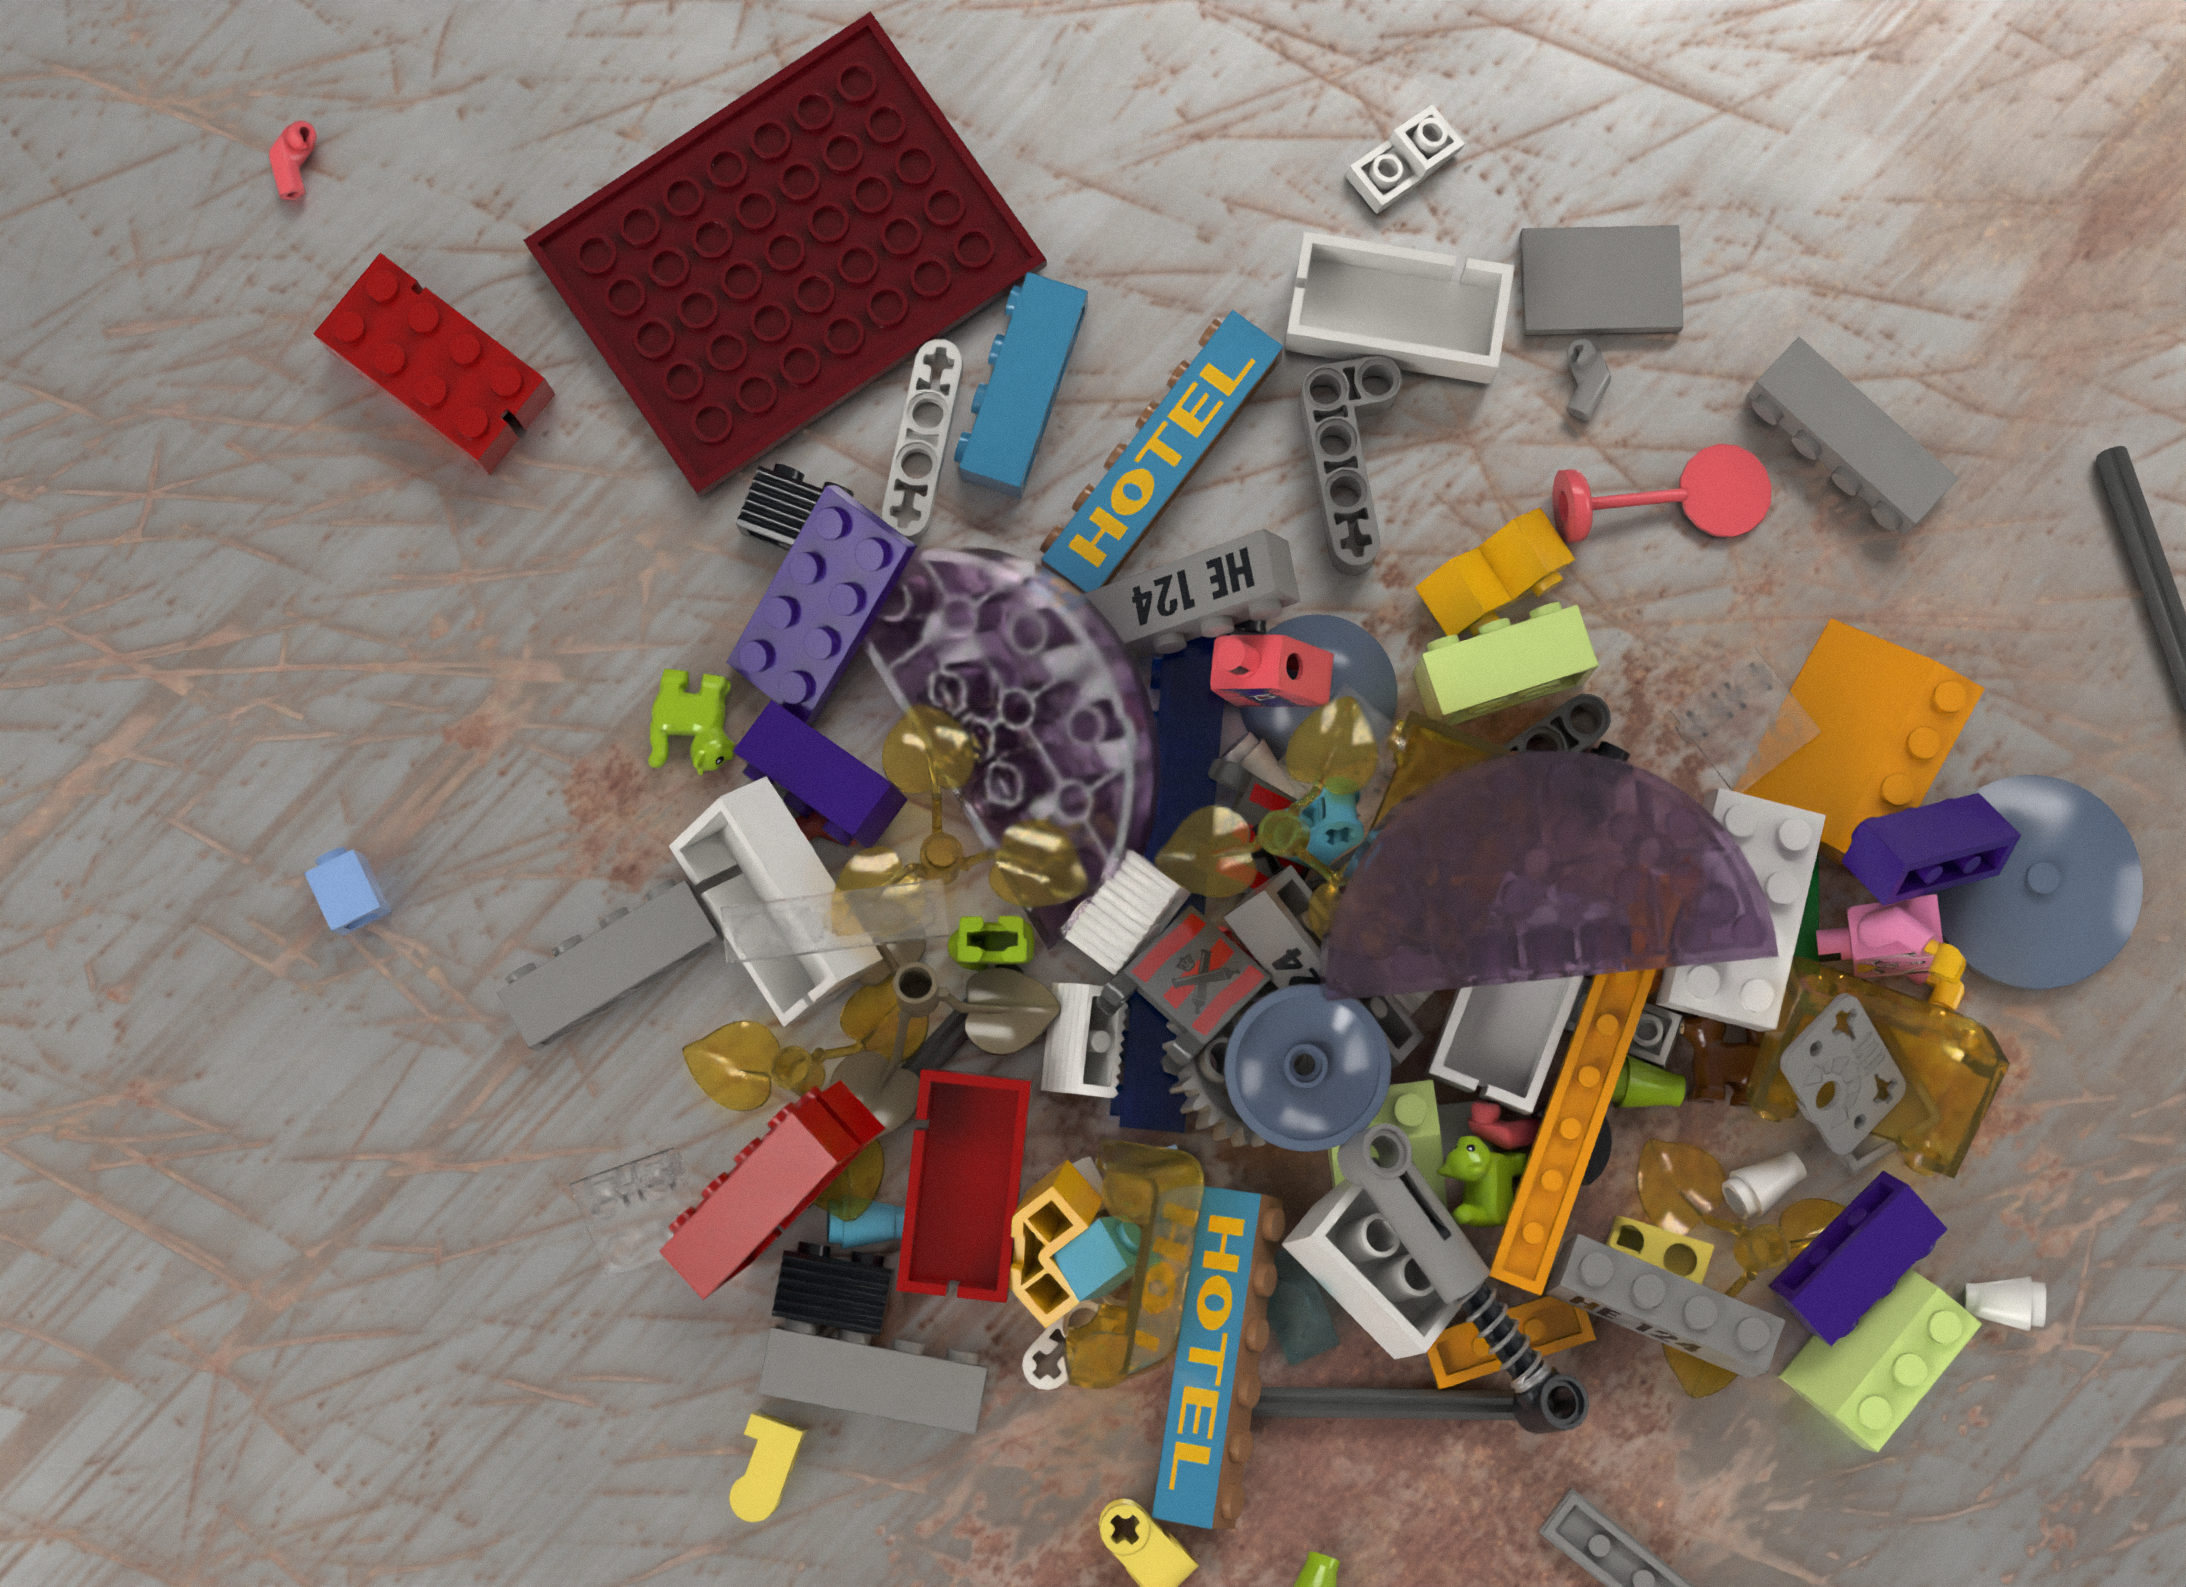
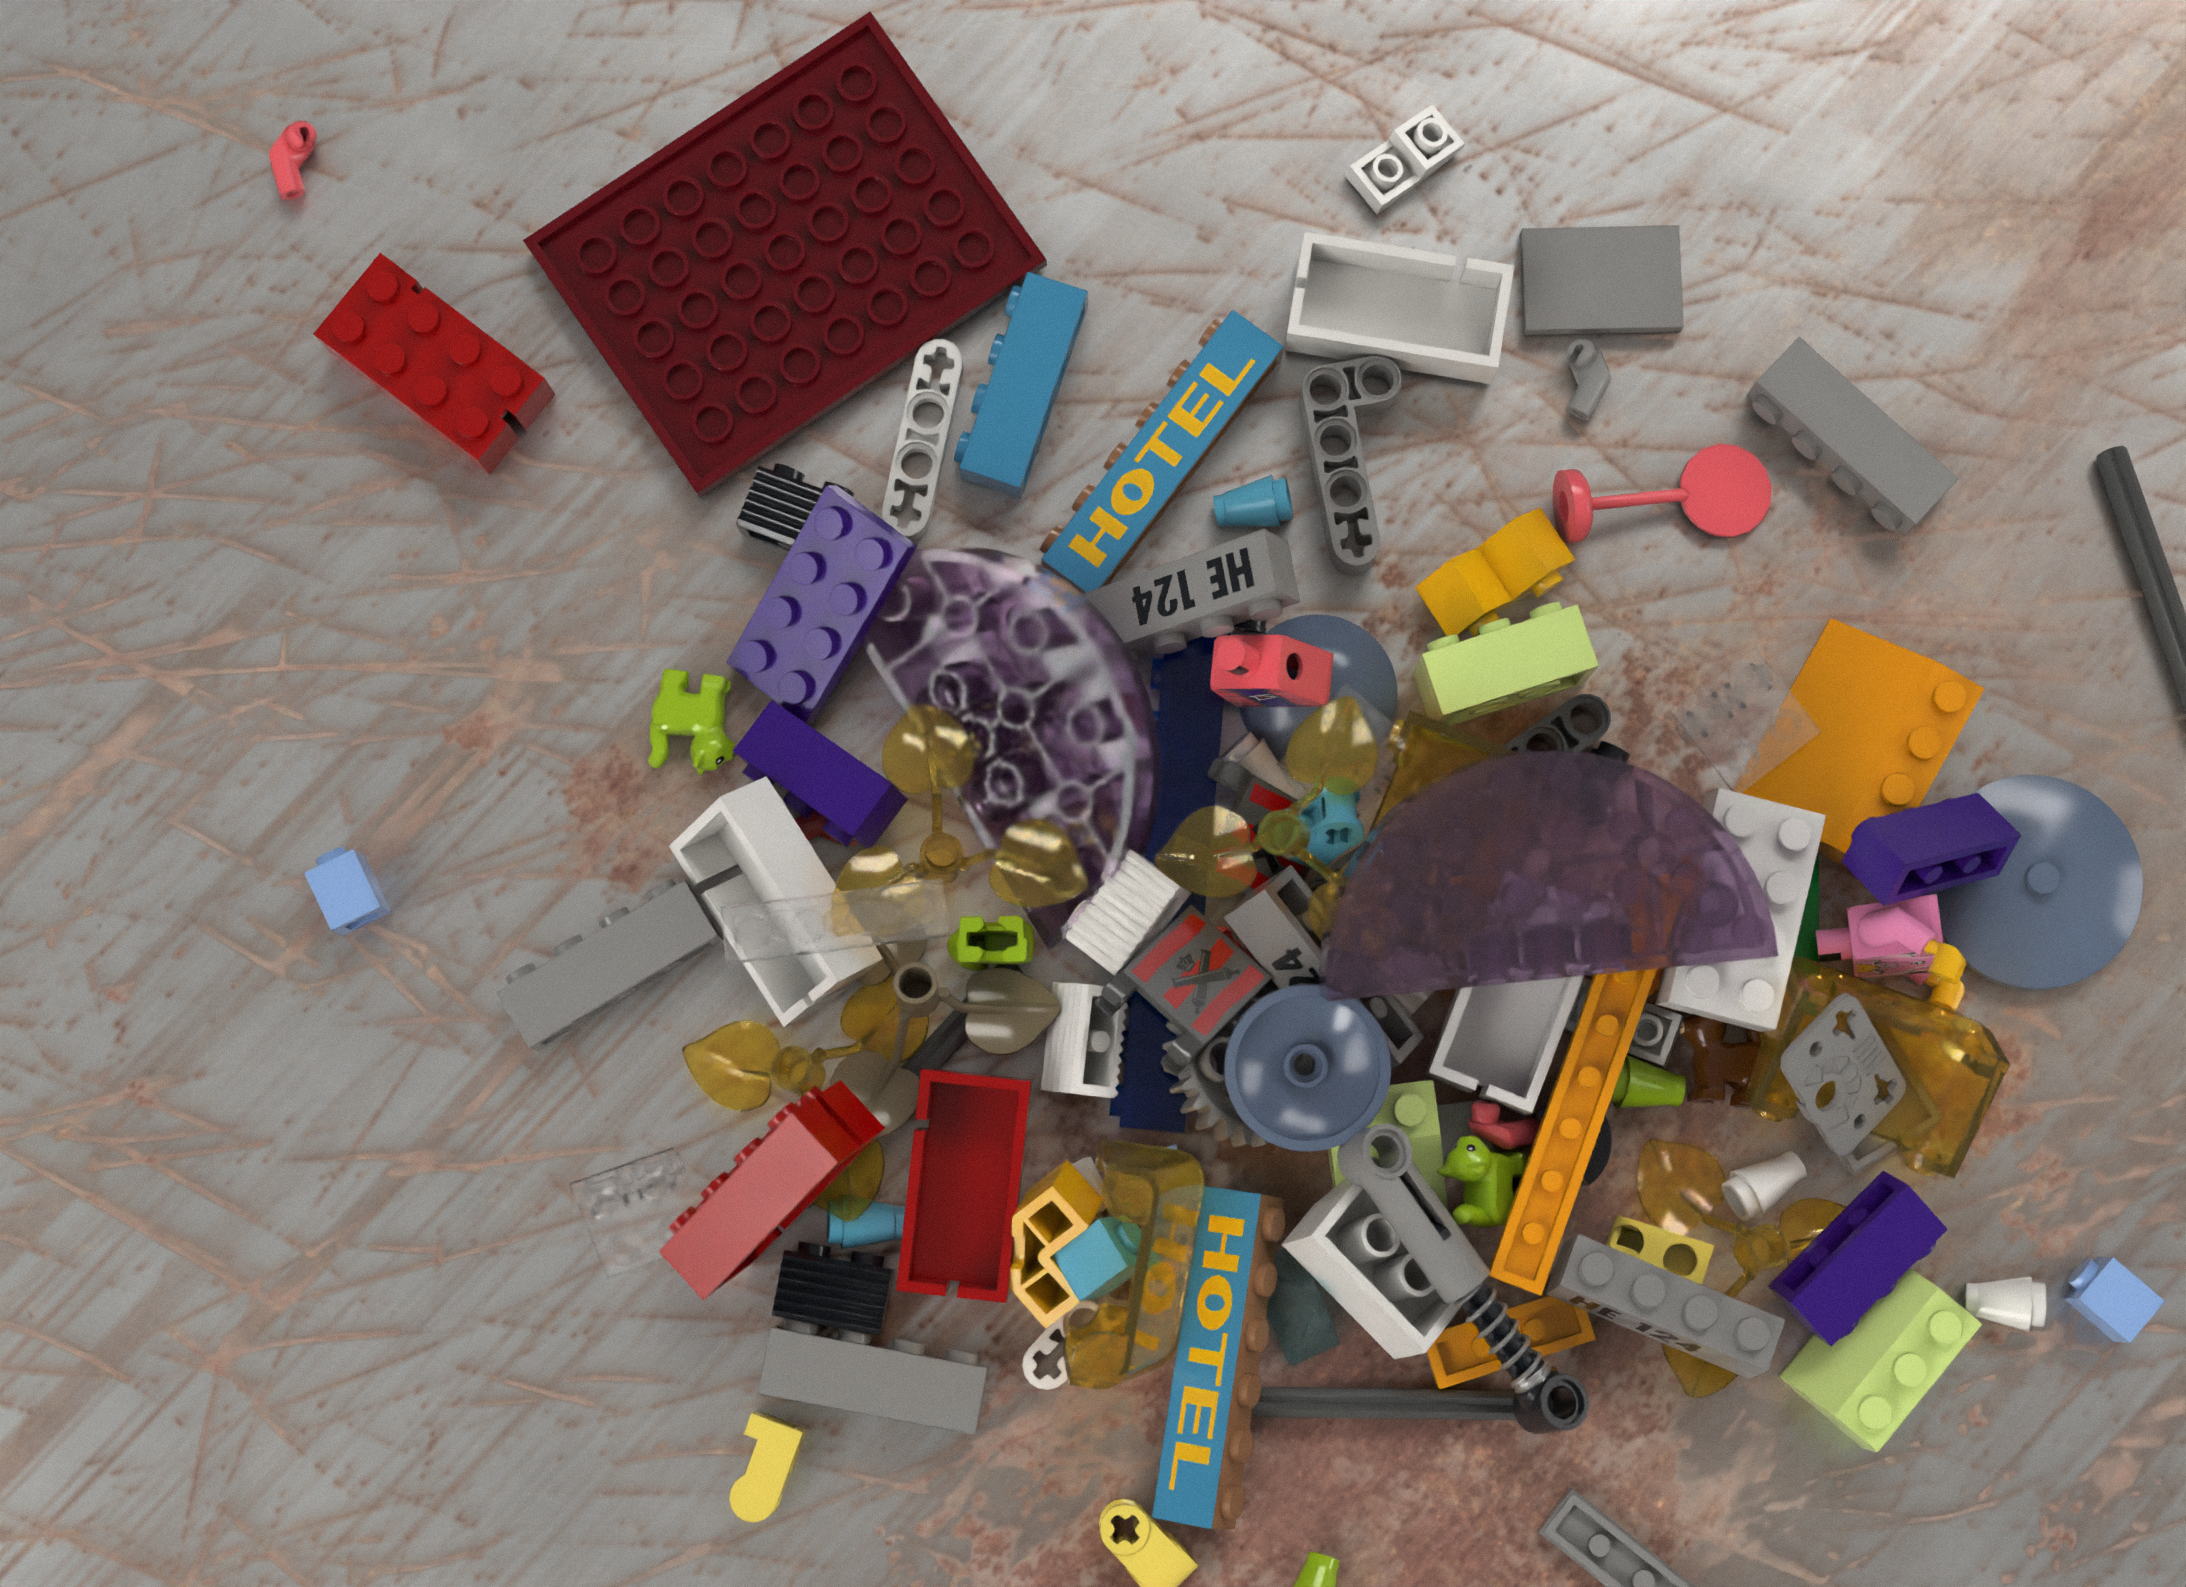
none -> medium azure cone [1213,474,1293,527]
none -> light blue brick [2063,1257,2165,1343]

